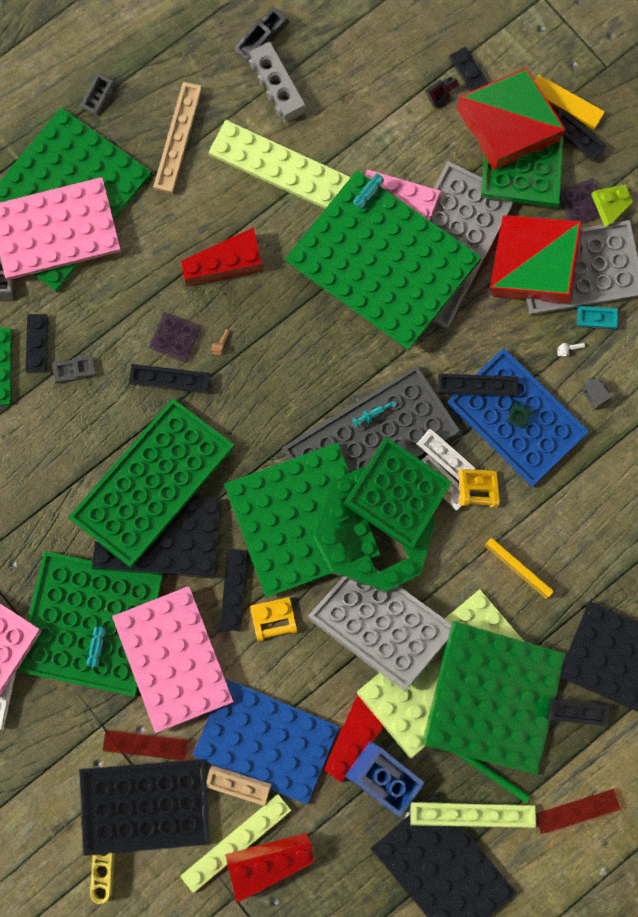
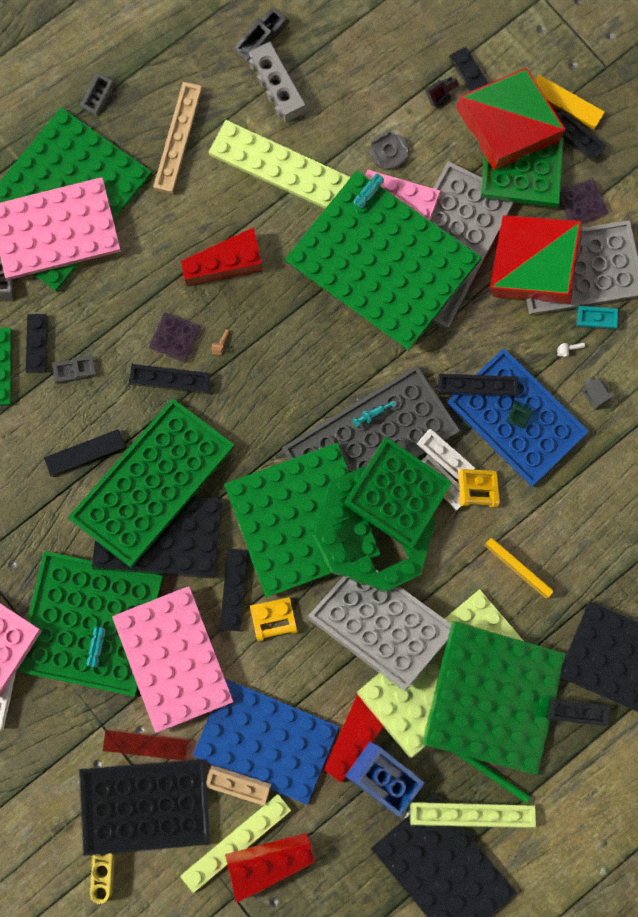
clear red tile [535,789,620,834] -> none
lime wing [591,185,633,227] -> none
none -> black tile [44,429,126,477]
none -> flat silver tile [370,132,408,170]

